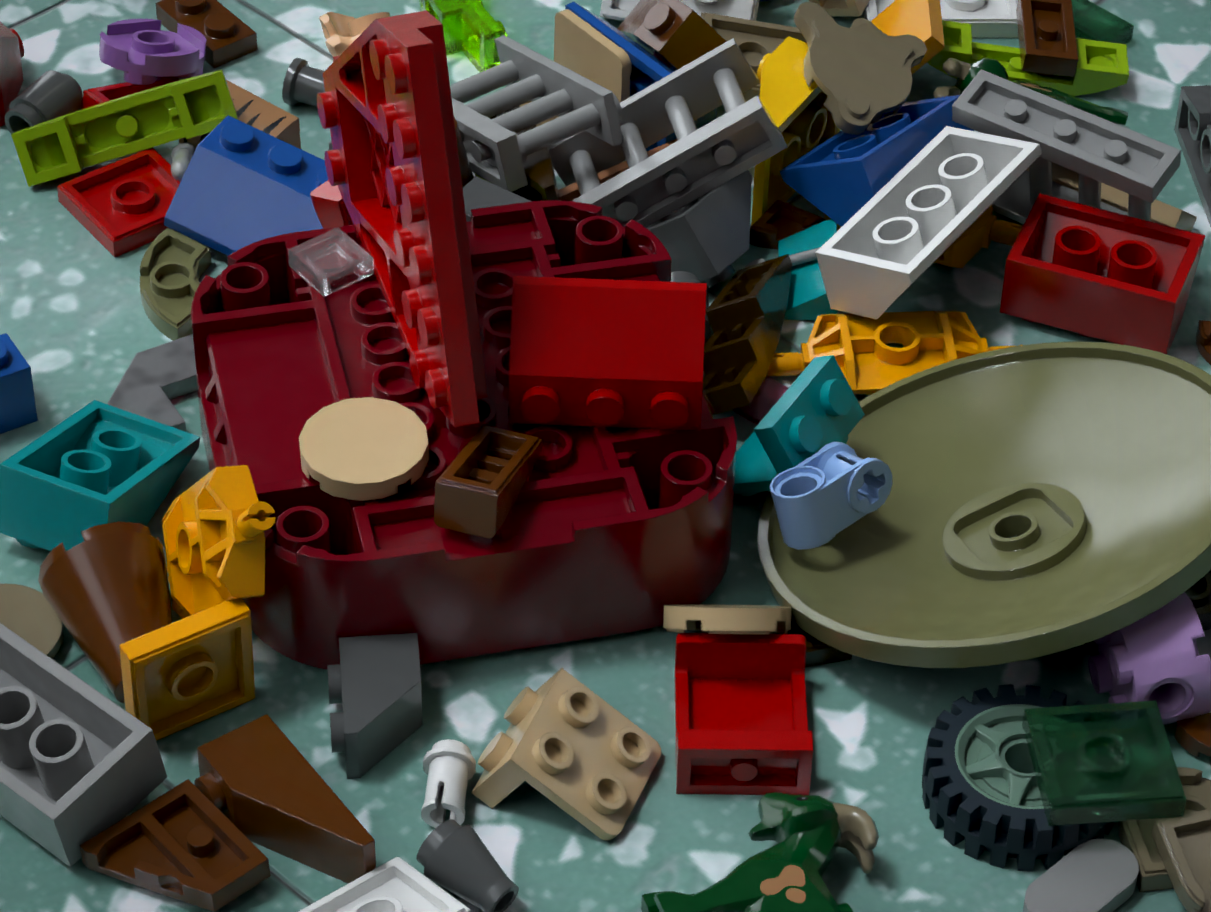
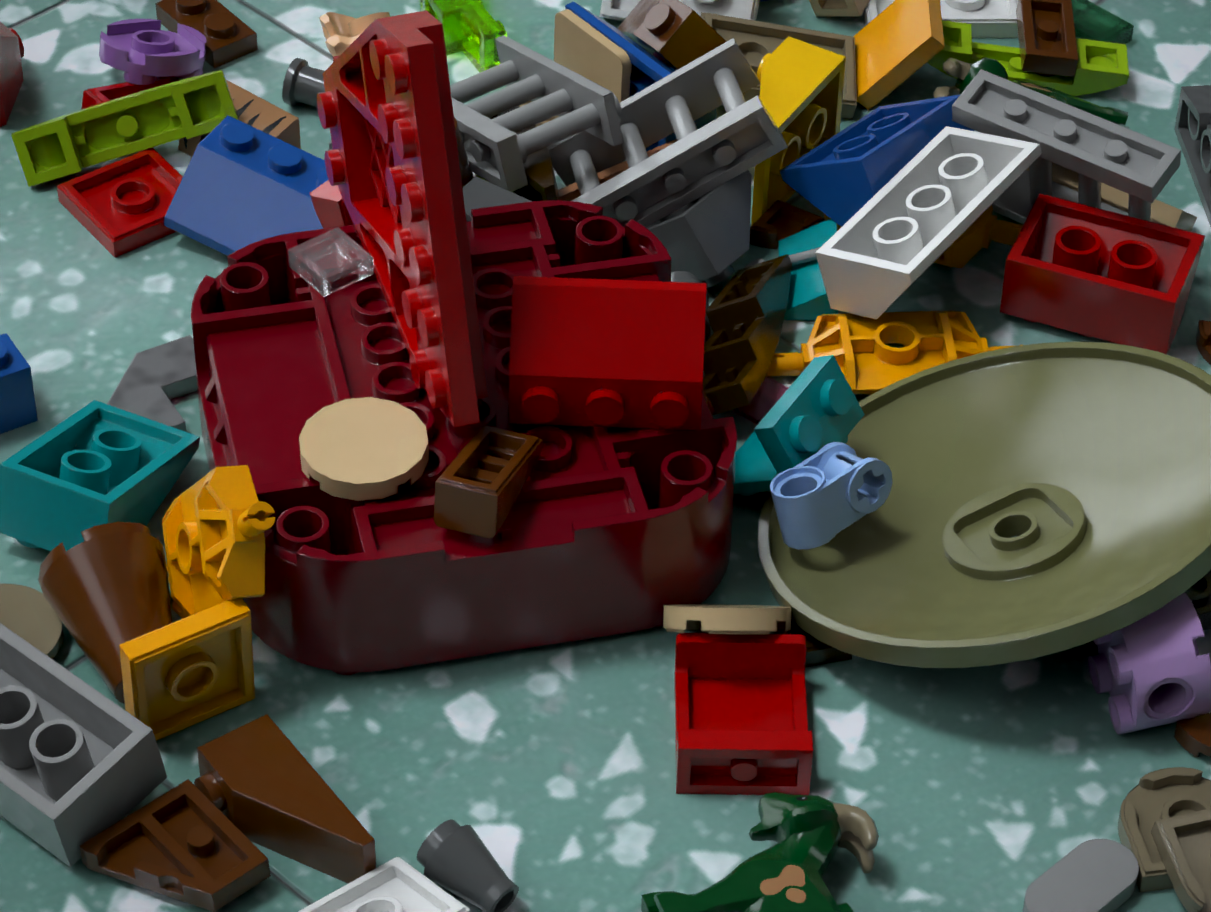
dark grey brick [5,70,83,134] -> none
olive tile [140,228,212,341] -> none
light grey piece [171,142,196,182] -> none
dark grey slope [327,633,423,779] -> none
white pin [421,739,476,828] -> none
tan bracket [471,668,661,841] -> none
dark tan tile [794,2,927,135] -> none
black wheel [922,684,1125,871] -> none
clear green tile [1022,700,1187,826] -> none

